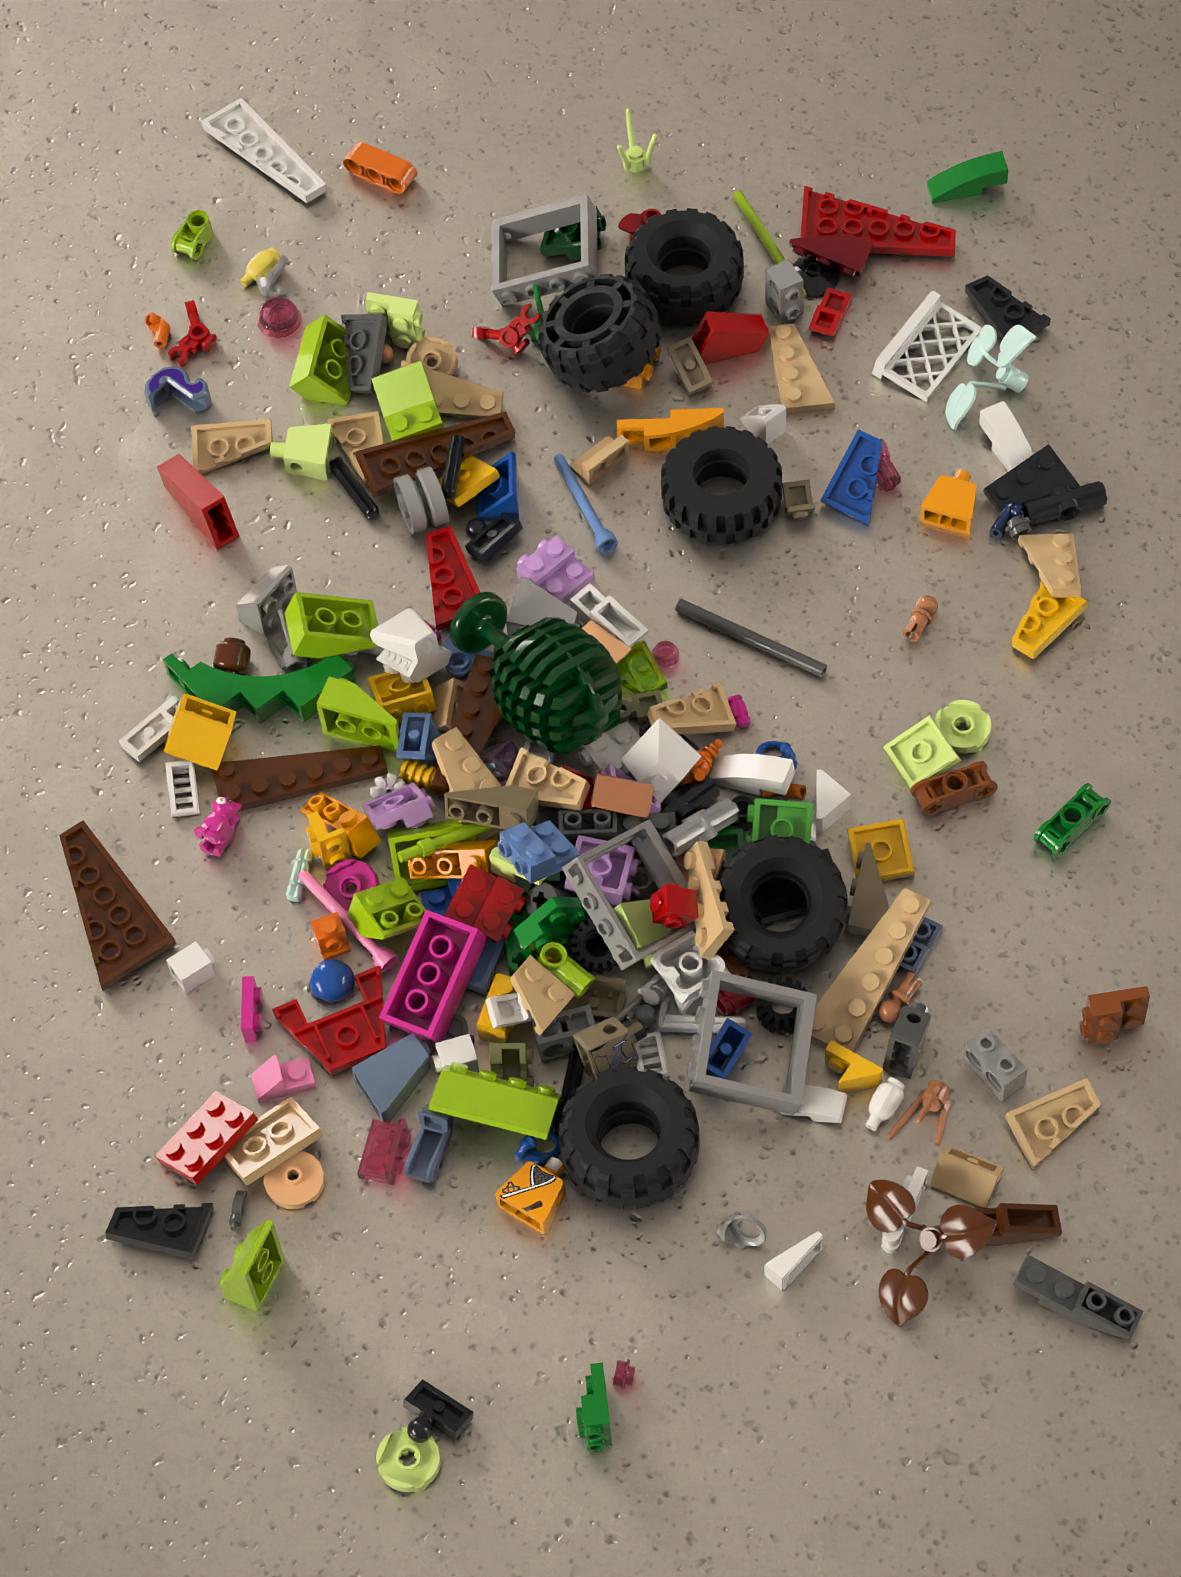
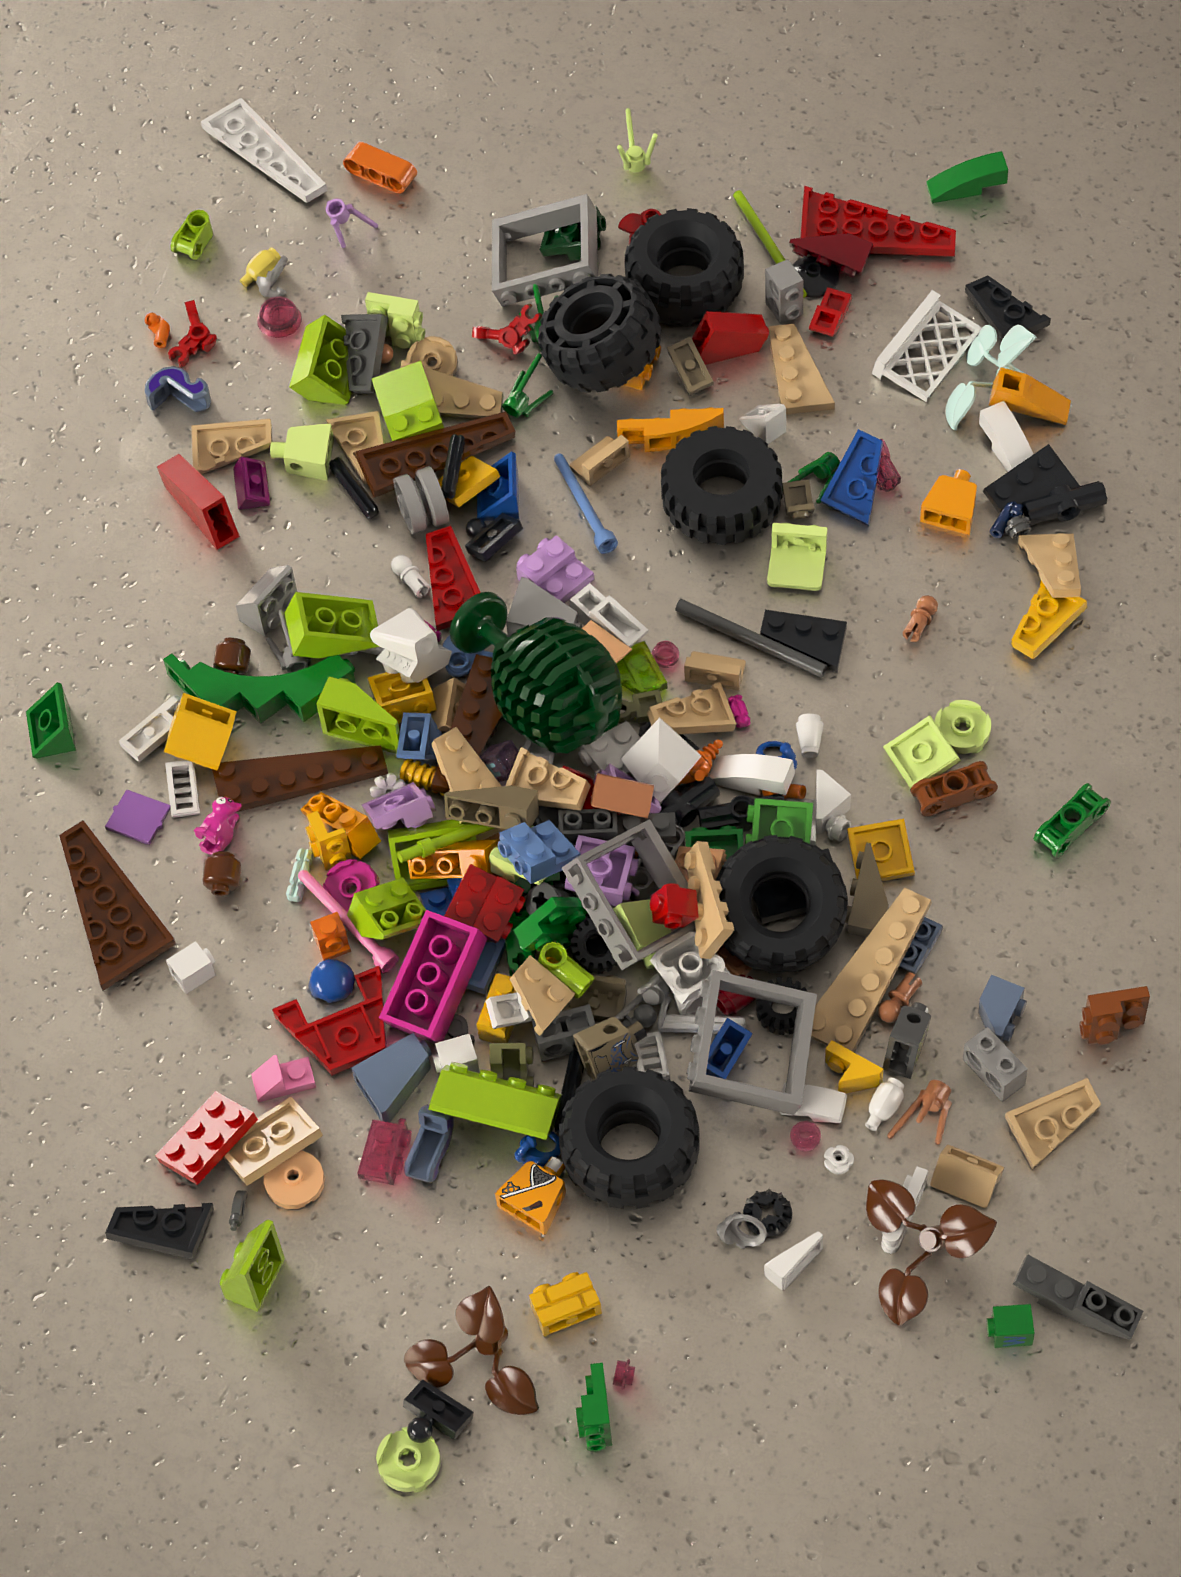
dark pink plate [241,976,263,1043] -> none
light grey piece [660,798,739,857] -> none
reddish brown slope [973,1203,1062,1246] -> none
none -> green slope [26,682,76,759]
none -> medium lavender piece [105,789,171,845]
none -> reddish brown head [202,851,241,896]
none -> magenta slope [233,457,270,510]
none -> lavender plant [326,198,378,248]
none -> white pin [391,555,431,598]
none -> reddish brown plant [404,1286,539,1415]
none -> green plant [502,353,554,418]
none -> yellow brick [529,1272,602,1337]
none -> tan panel [684,651,746,690]
none -> black gear [743,1189,792,1237]
none -> black wing [760,609,847,673]
none -> yellowish green bracket [767,523,827,591]
none -> green plant [782,452,840,504]
none -> clear pink plate [790,1121,821,1151]
none -> white cone [796,714,824,758]
none -> white plate [824,1145,854,1174]
none -> white plate [825,814,851,842]
none -> sand blue slope [978,975,1027,1042]
none -> green brick [986,1304,1035,1348]
none -> light orange slope [989,368,1071,425]

